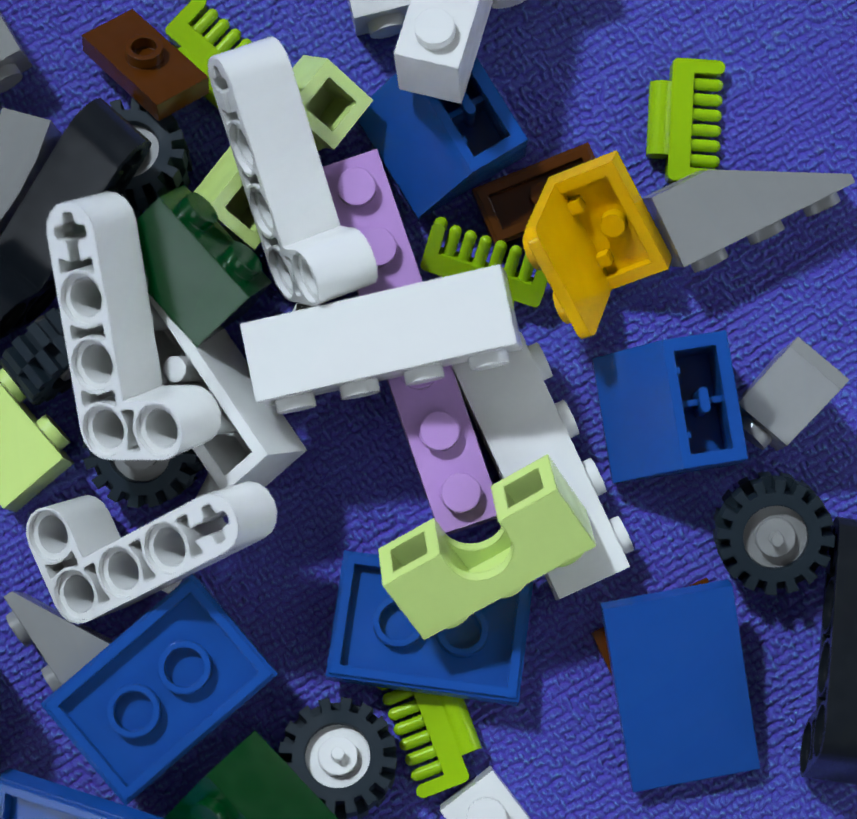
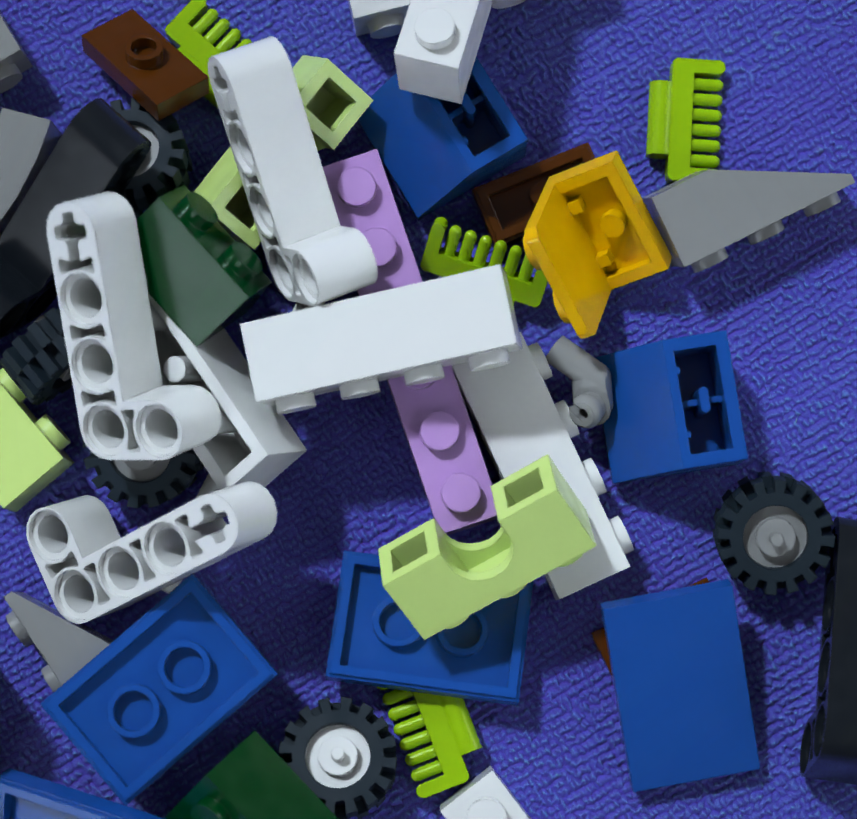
light grey slope [738,337,849,451] -> none
none -> light grey arm [546,336,614,429]

